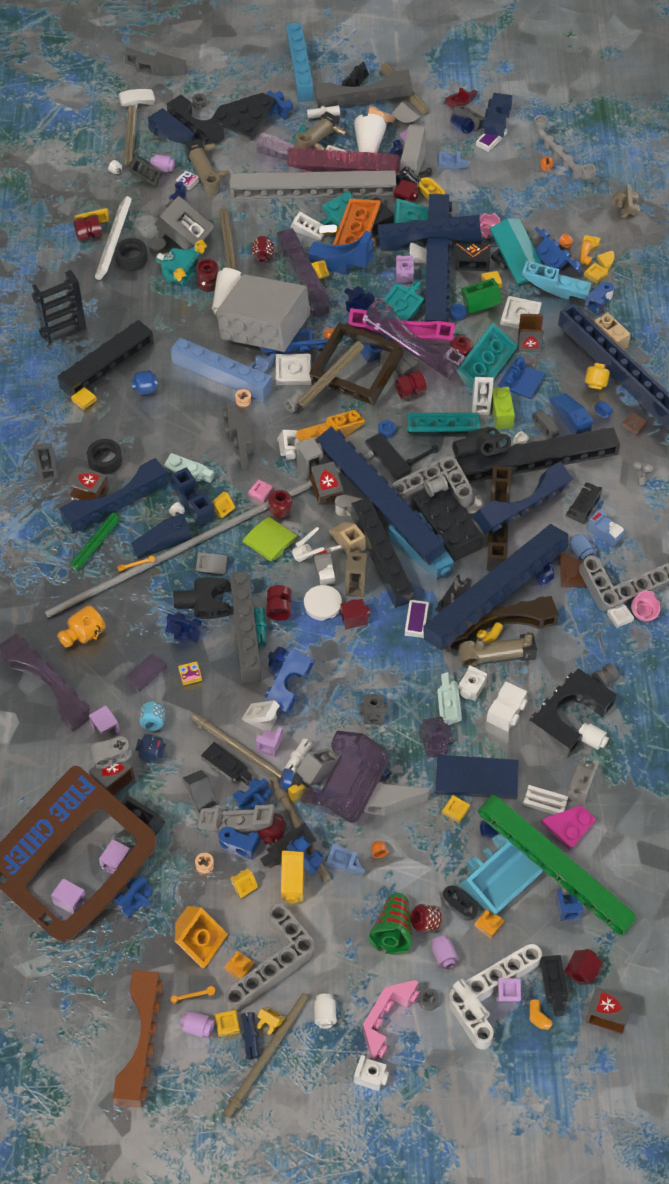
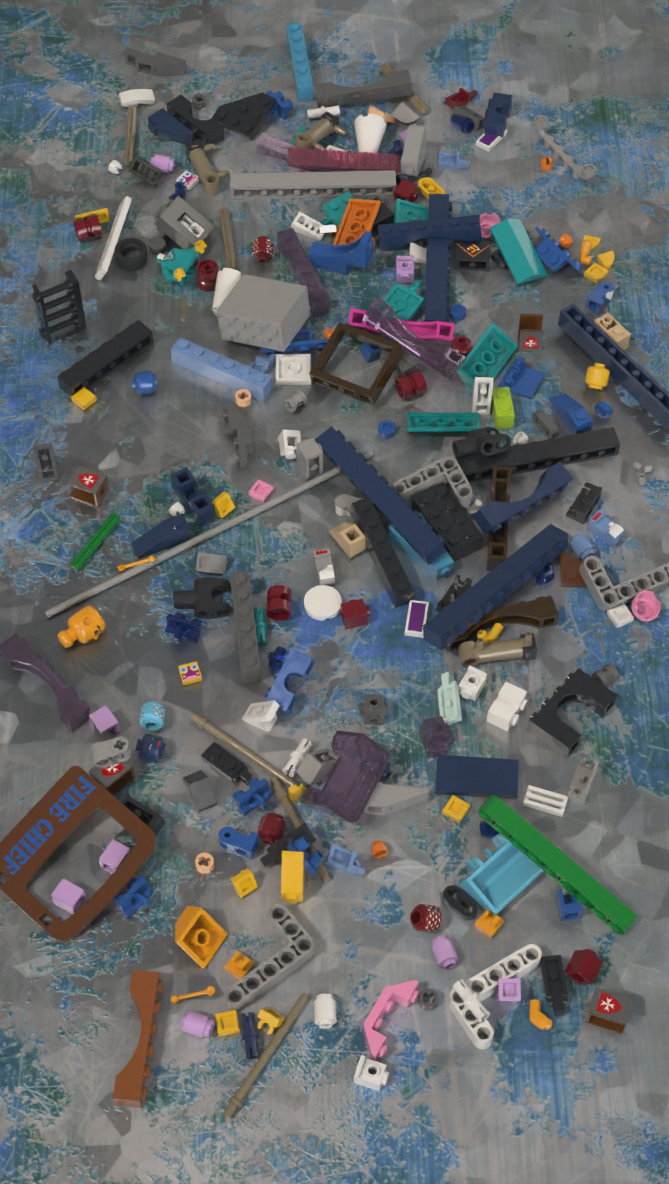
dark blue arch [59,458,168,534] -> none
black tyre [87,439,122,474] -> none
clear purple tile [125,652,167,692] -> none
light aqua hinge [163,453,214,483] -> none
light grey slope [197,804,275,833] -> none
lime slope [243,517,297,562] -> none
lavender panel [255,727,283,757] -> none
dark red head [268,490,293,518] -> none
blue tile [279,768,293,790] -> none
white plant [292,527,342,562] -> none
light orange slope [295,410,365,442] -> none
dark tan axle [297,341,364,408] -> none
piece [310,462,344,505] -> none
yellow tile [311,260,329,280] -> none
black hinge [341,61,369,87] -> none
clear blue hips [344,286,376,313] -> none
dark tan torso [345,550,367,597] -> none
black tile [365,433,412,480] -> none
green cone [369,893,412,955] -> none
black pin [399,166,421,185] -> none
black hinge [406,445,439,466] -> none
light grey bush [424,474,448,497] -> none
green brick [461,278,502,313] -> none
yellow tile [481,271,502,287] -> none
white tile [500,296,542,329] -> none
medium azure slope [522,260,591,300] -> none
dark pink wing [540,805,596,850] -> none
white brick [579,723,609,750] -> none
dark tan hips [612,185,640,219] -> none
reddish brown tile [621,412,647,436] -> none

